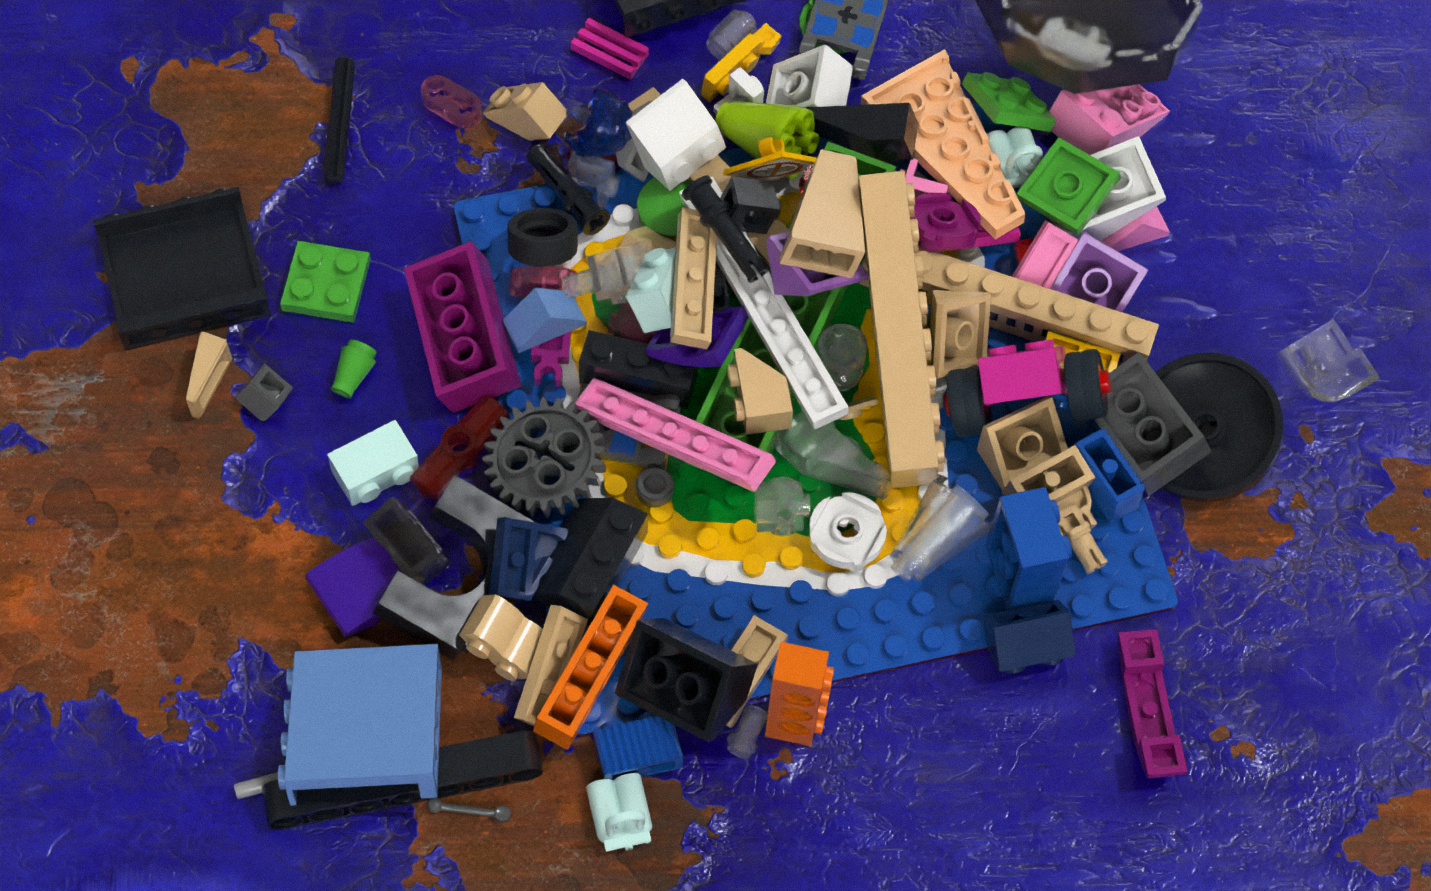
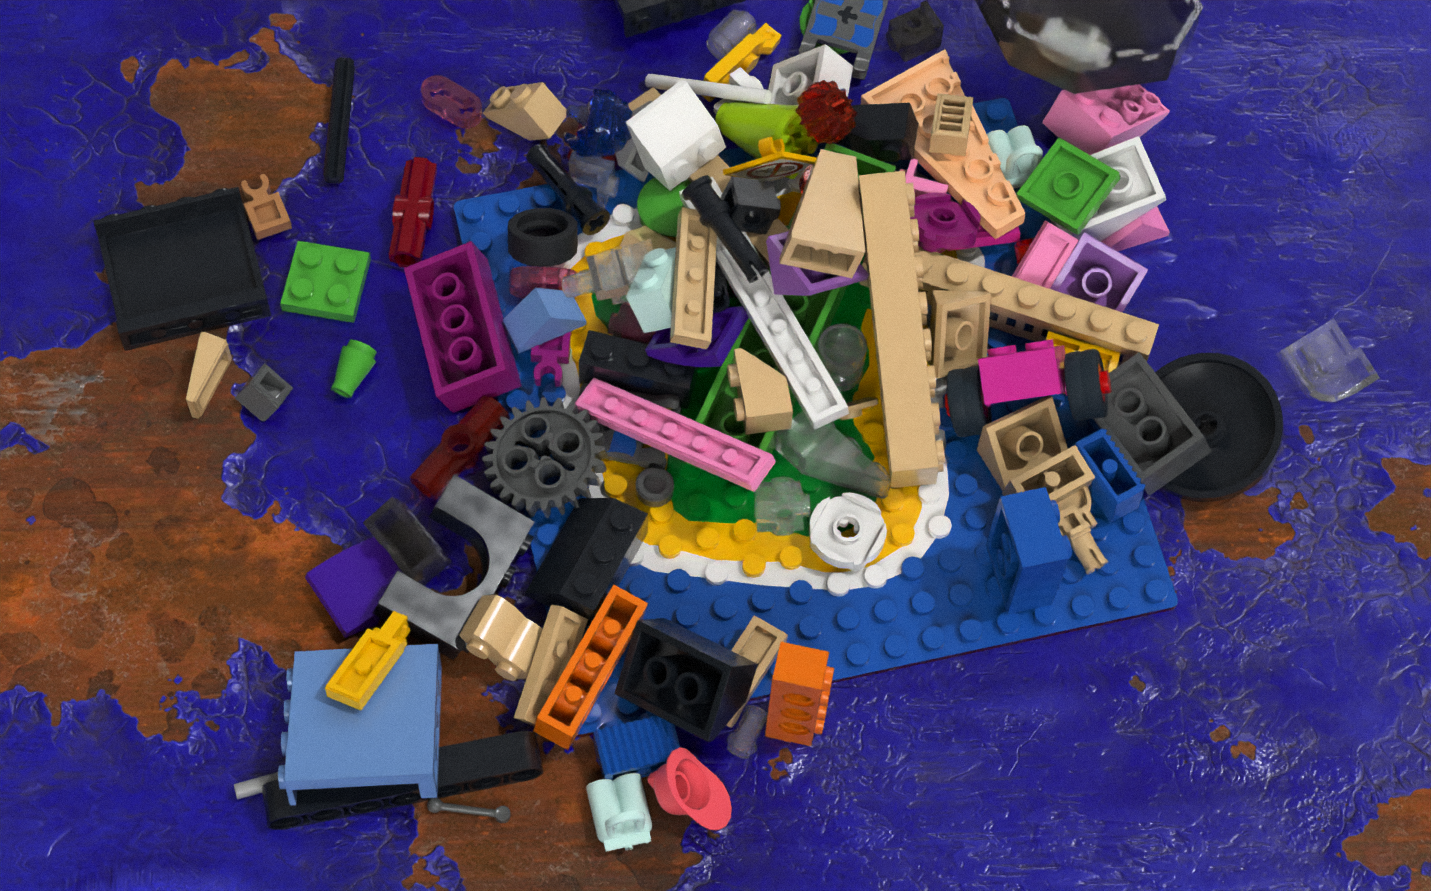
light aqua brick [327,420,420,506] -> none
dark blue wing [489,517,568,602] -> none
dark pink tile [570,18,649,80] -> none
clear cone [890,474,993,582] -> none
bright green plate [962,72,1056,132] -> none
dark blue brick [983,600,1075,673] -> none
magenta slope [1117,629,1188,778] -> none
none -> medium nougat plate [241,174,292,240]
none -> yellow hinge [325,611,411,711]
none -> dark red piece [389,157,437,267]
none -> white bar [645,74,772,104]
none -> coral piece [647,747,732,831]
none -> clear red gear [795,80,858,144]
none -> clear smoke brick [886,0,944,62]
none -> tan slope [929,93,973,156]

